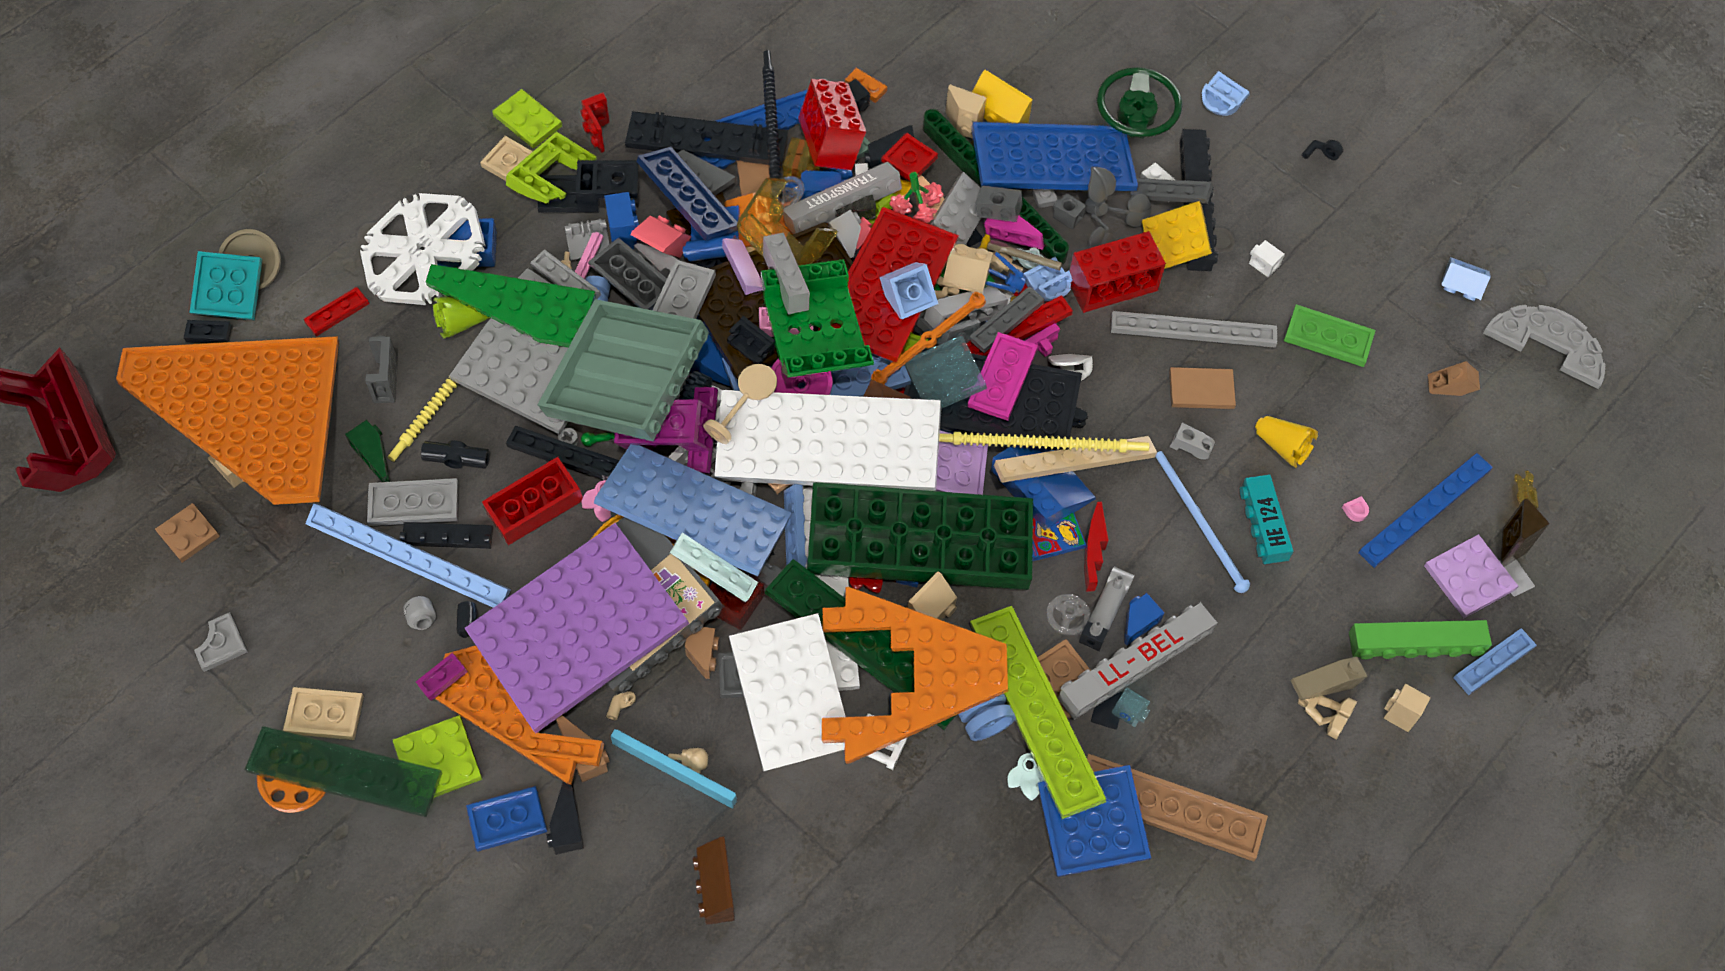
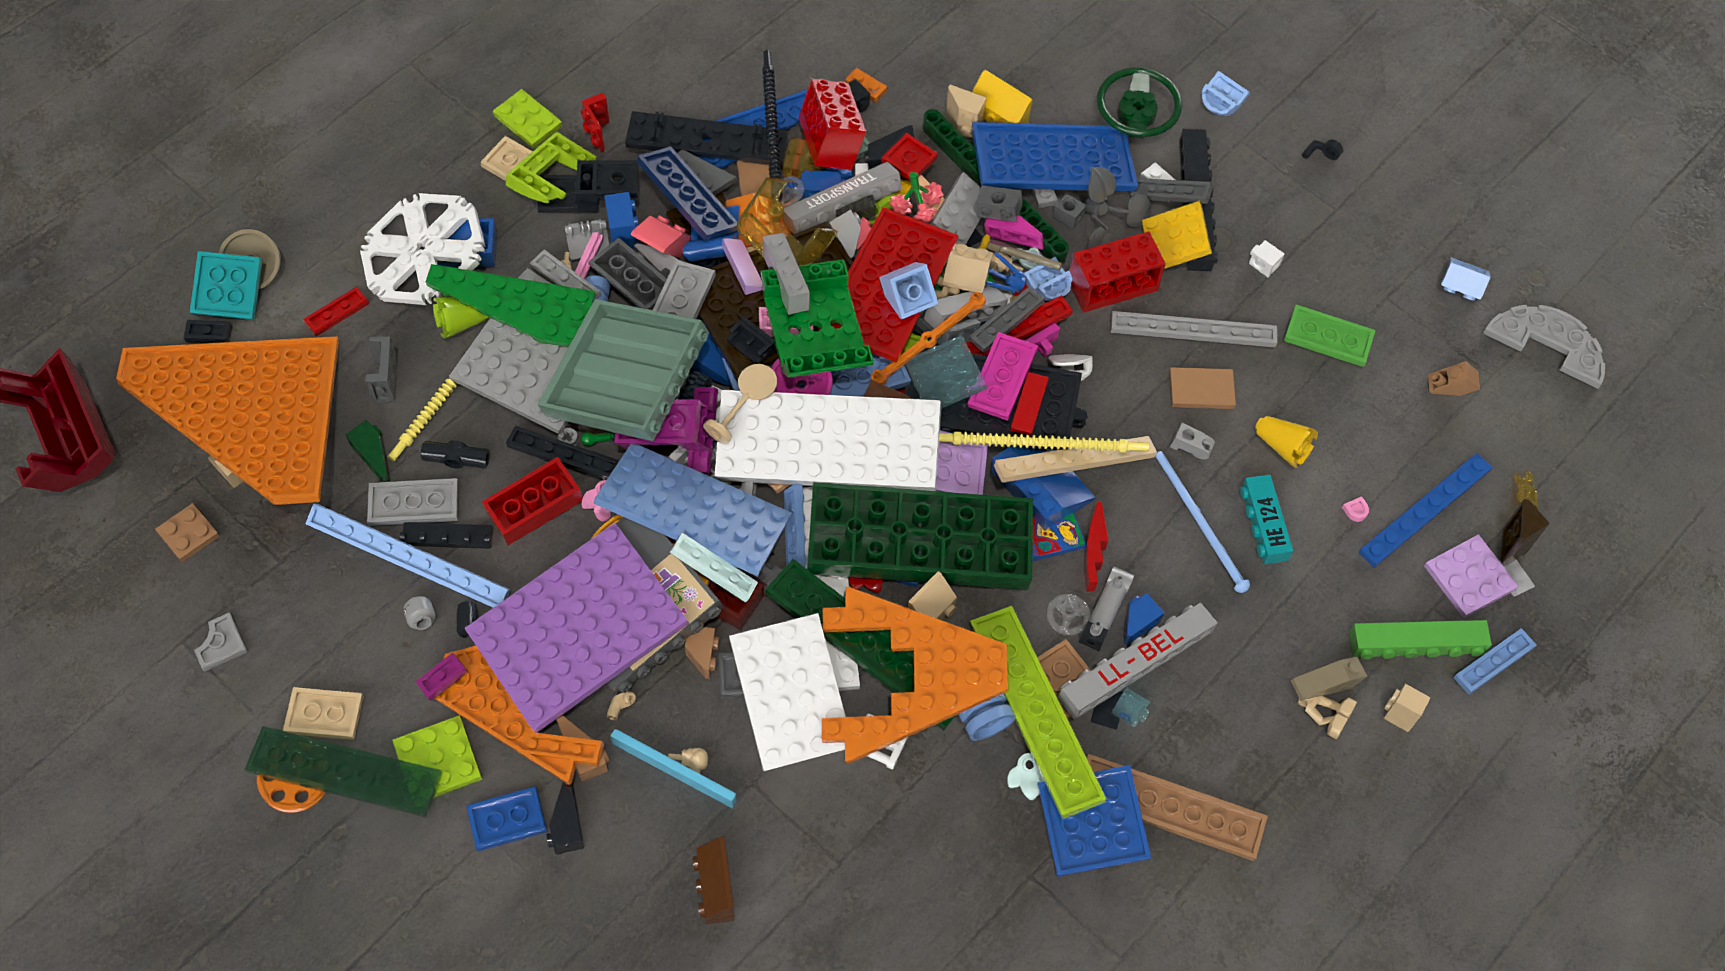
none -> red tile [1011,372,1049,436]

